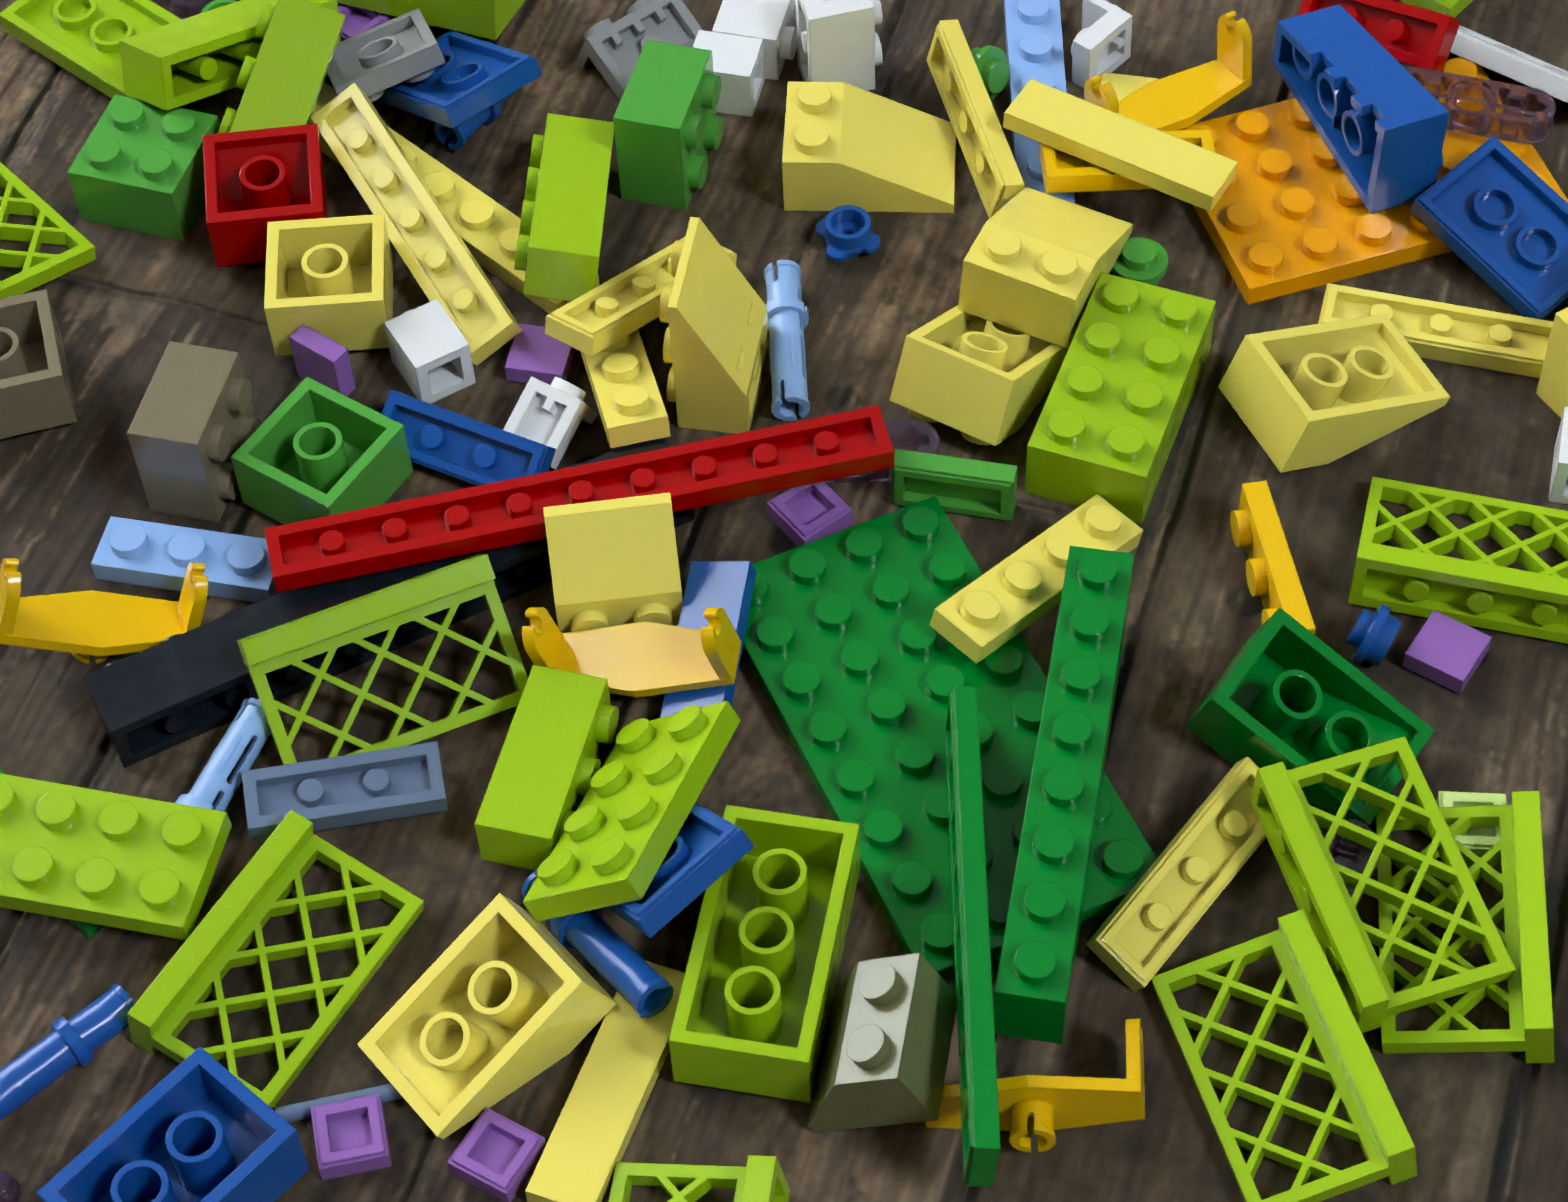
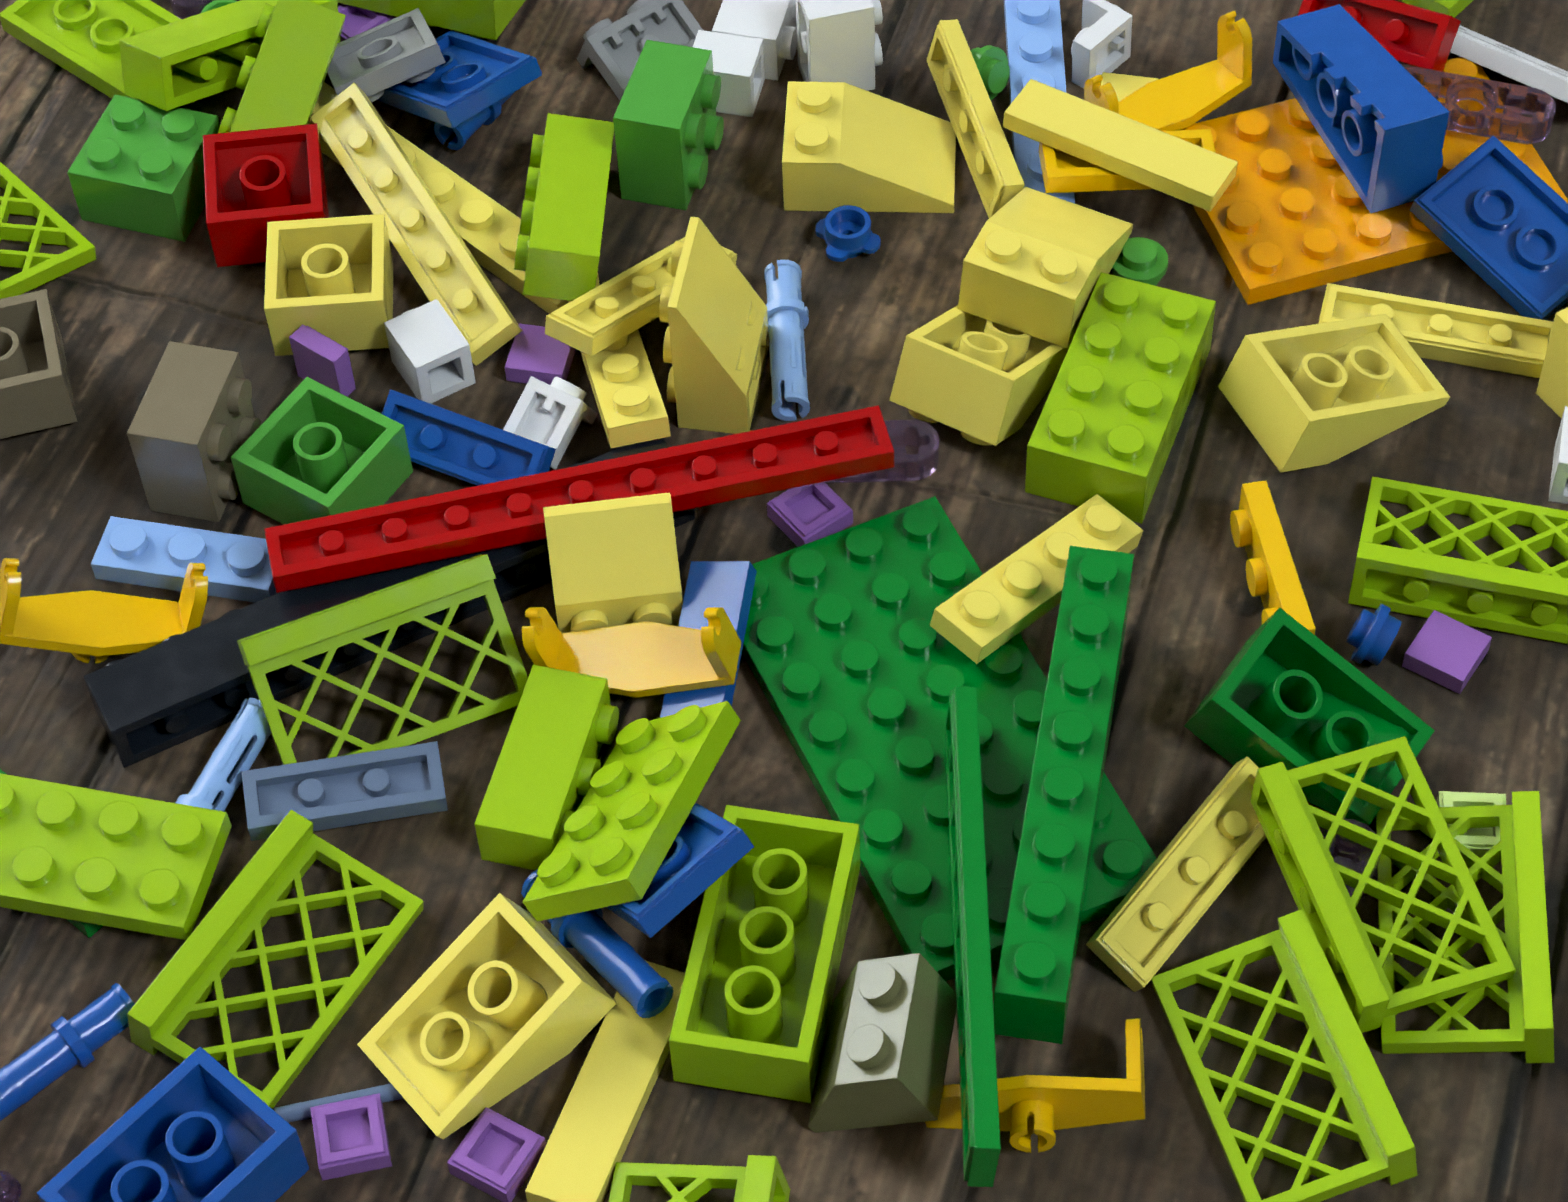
bright green tile [892,449,1018,521] -> none

